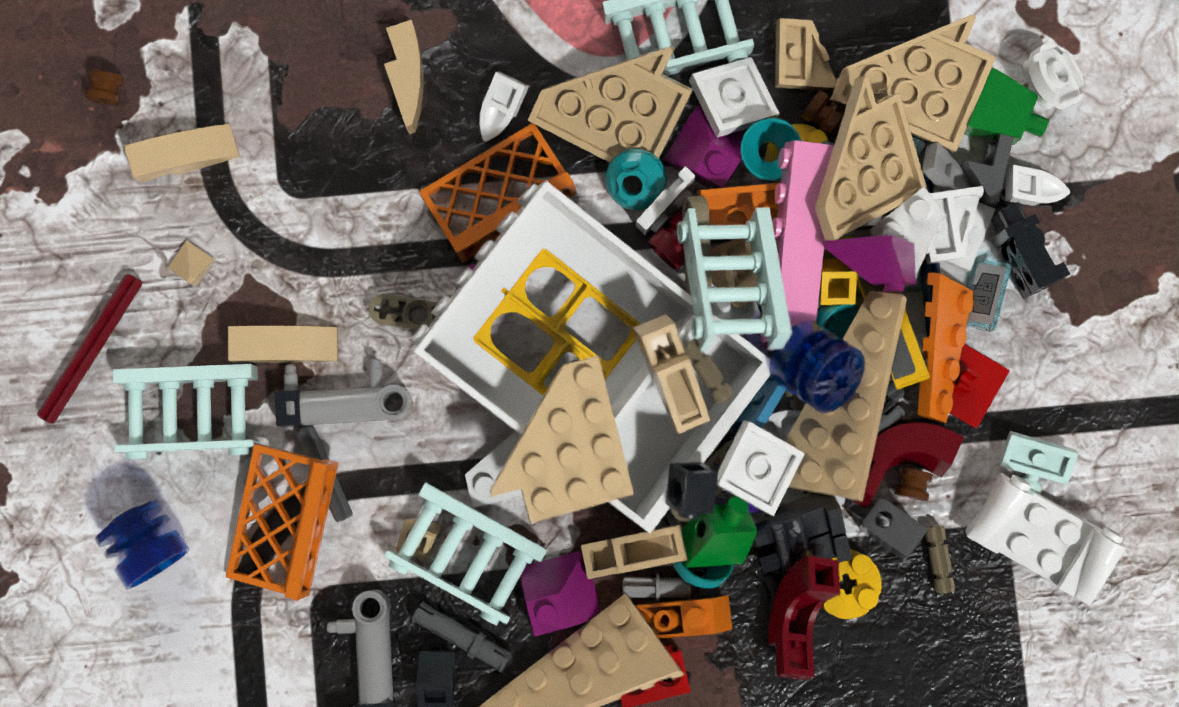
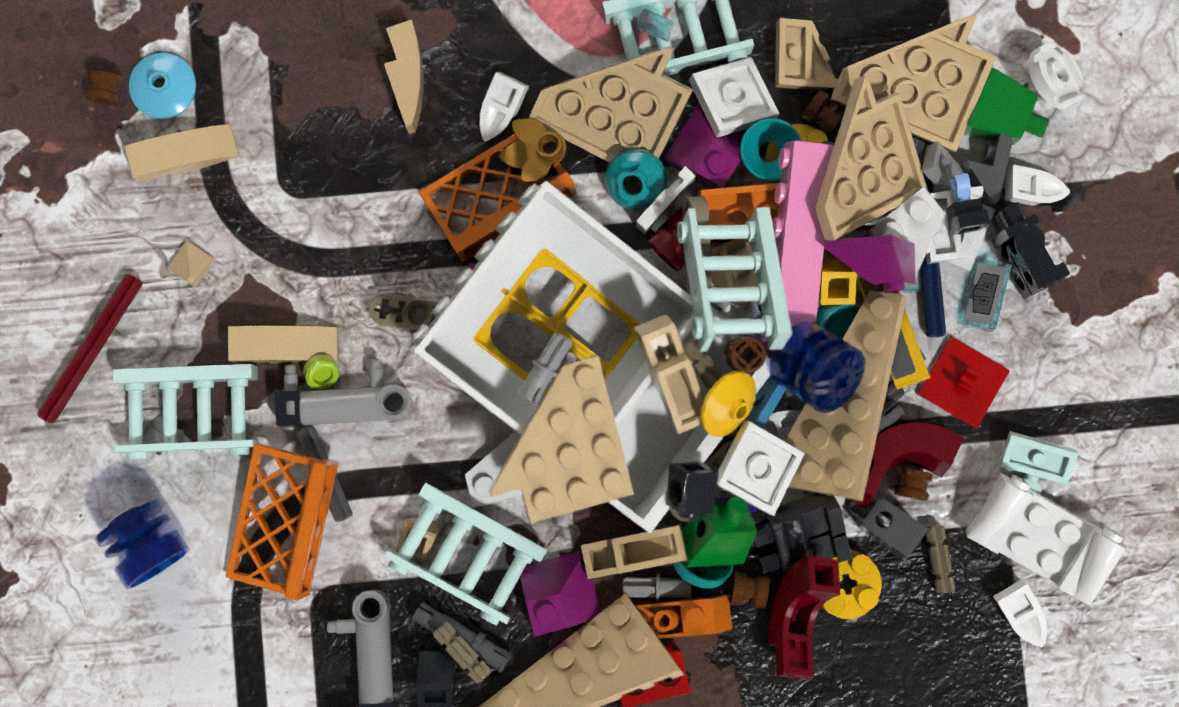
orange wing [917,272,974,423] -> none
none -> medium azure dish [129,53,196,119]
none -> lime tile [303,355,339,390]
none -> dark tan axle [433,622,491,684]
none -> pearl gold plate [499,119,567,183]
none -> light grey axle [518,333,572,404]
none -> clear light blue tile [637,9,674,42]
none -> yellow dish [700,371,756,437]
none -> reddish brown wheel [723,336,766,373]
none -> reddish brown wheel [730,570,770,609]
none -> black piece [946,173,990,236]
none -> white plate [993,579,1047,647]

